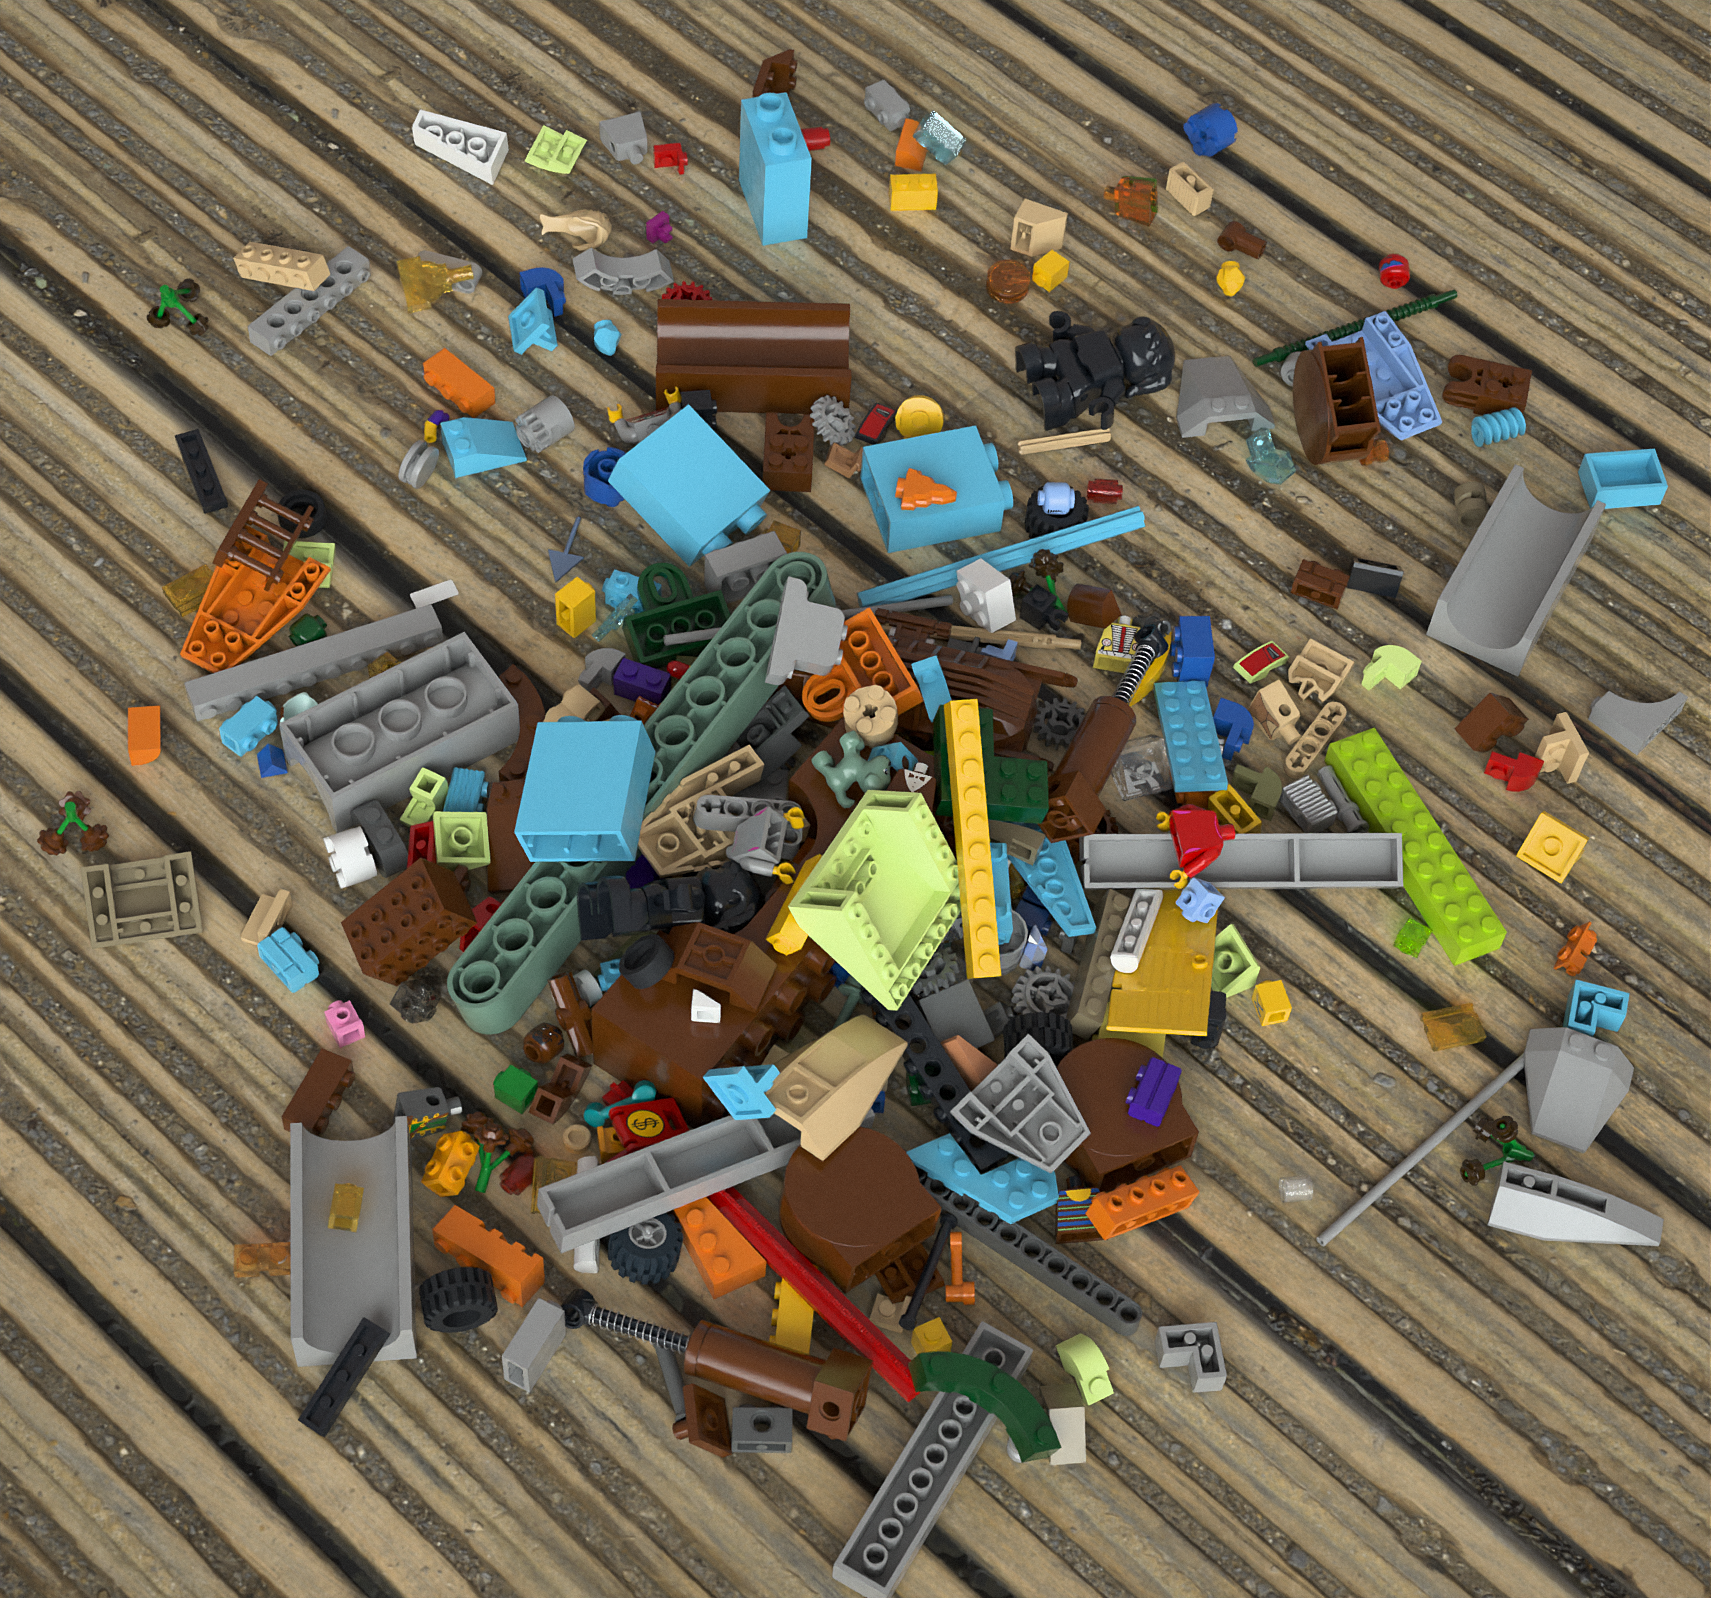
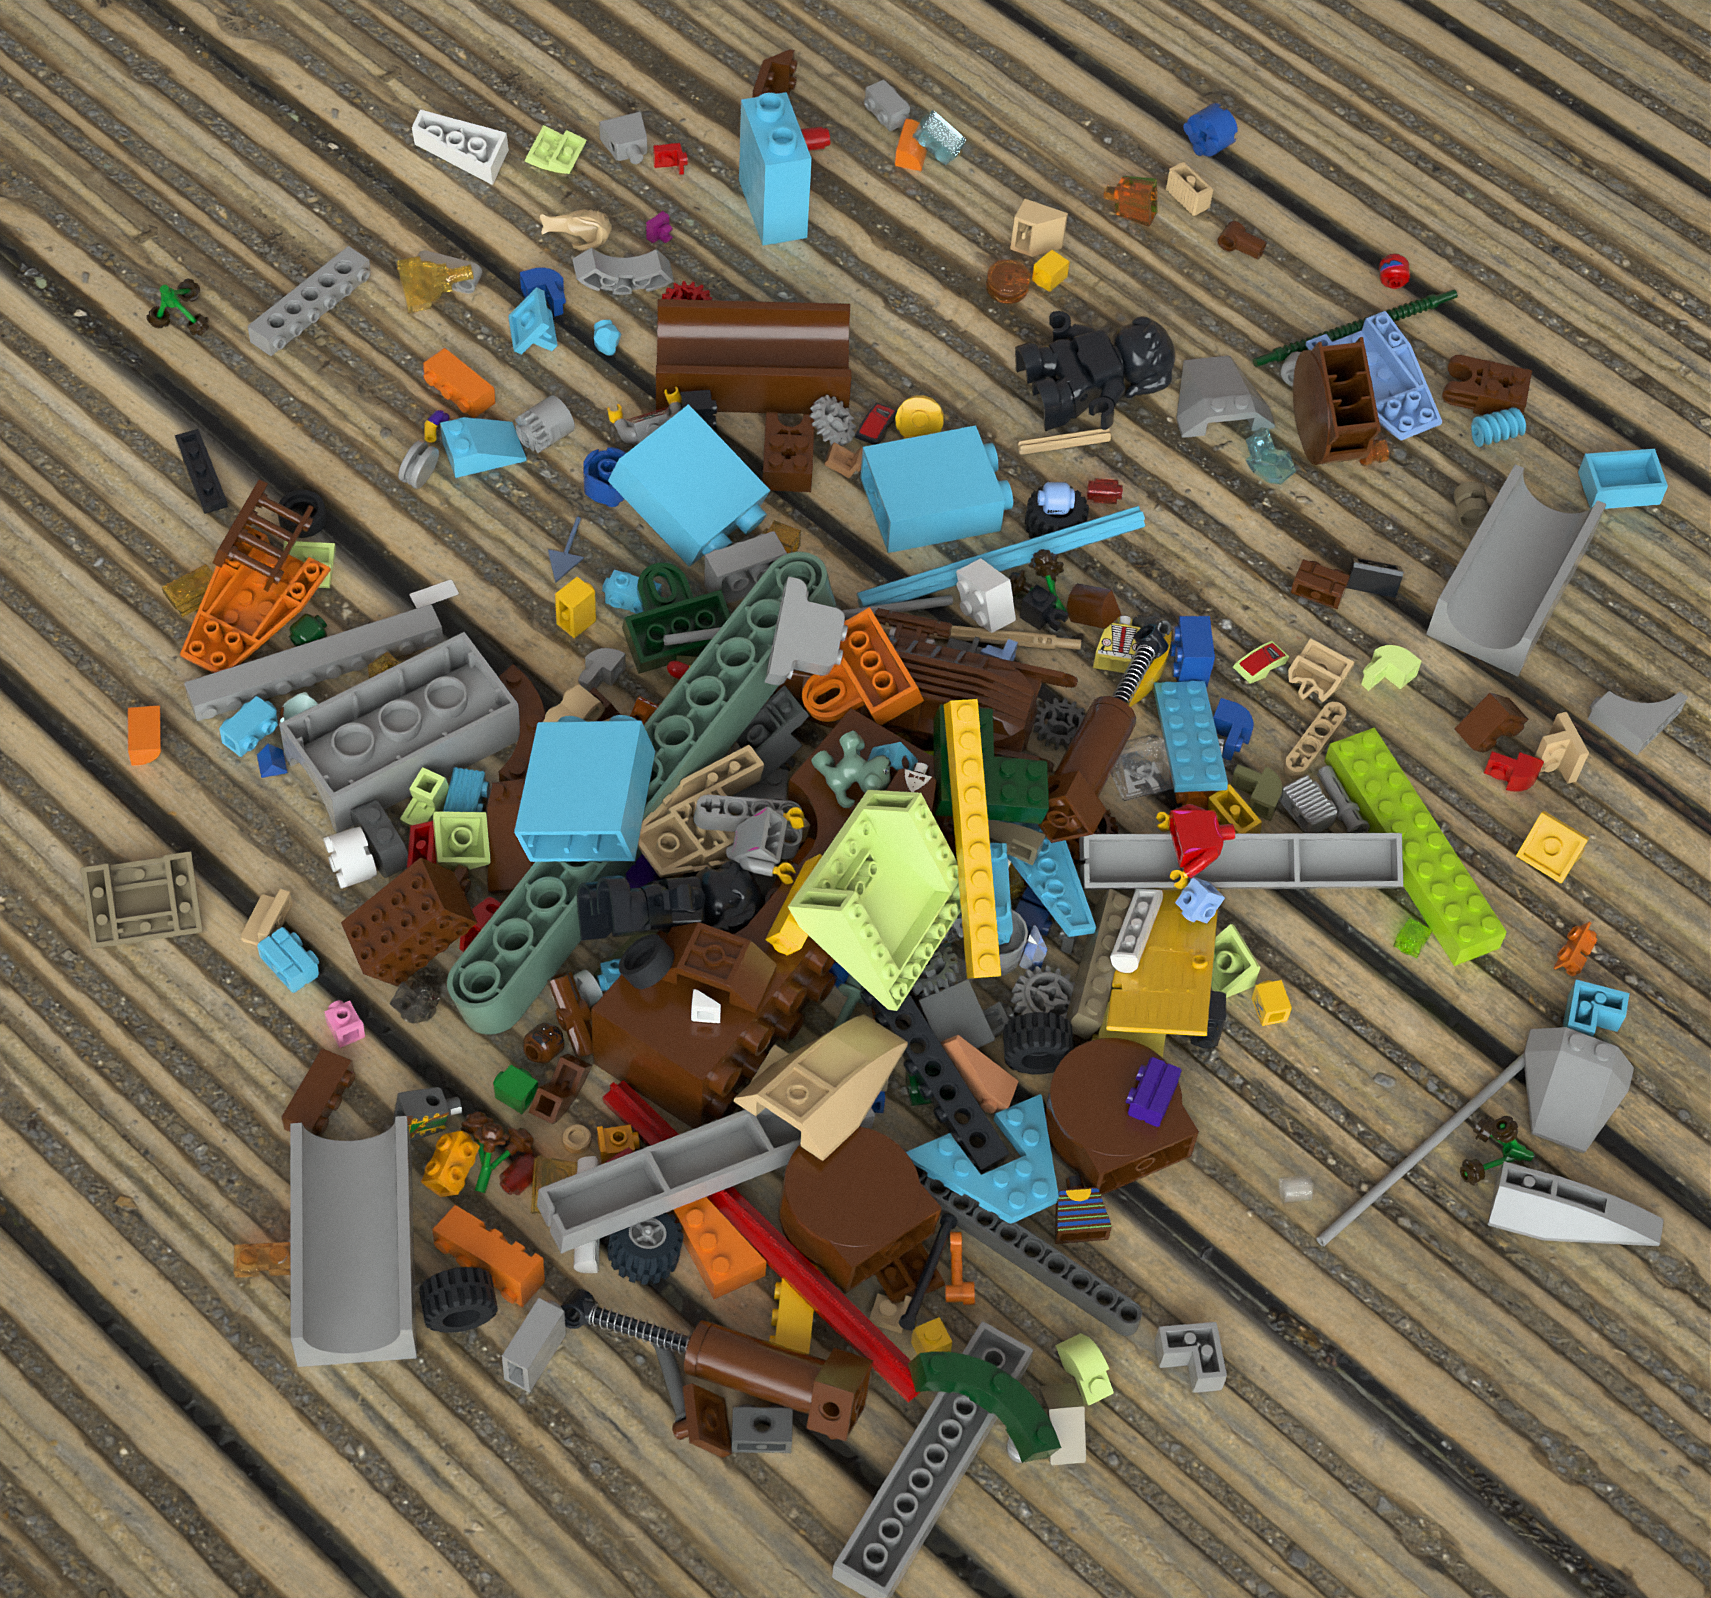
reddish brown plant [37,791,109,856] -> none
tan brick [233,242,330,291] -> none
black plate [298,1317,390,1437] -> none
clear yellow brick [328,1183,364,1232] -> none
teal bar [584,1080,656,1128] -> none
clear light blue plate [592,593,638,642] -> none
red container [609,1098,689,1155] -> none
dark purple brick [613,658,672,706] -> none
medium azure bracket [703,1064,780,1120] -> none
tan brick [843,685,898,748] -> none
yellow brick [888,174,938,211] -> none
orange rock [895,468,957,510] -> none
medium azure bracket [911,656,952,722] -> none
light grey wedge [950,1034,1091,1173] -> none
orange brick [1085,1165,1200,1241] -> none
yellow rock [1216,261,1245,296] -> none
tan torso [1248,680,1301,745] -> none
clear yellow plate [1420,1003,1486,1052] -> none

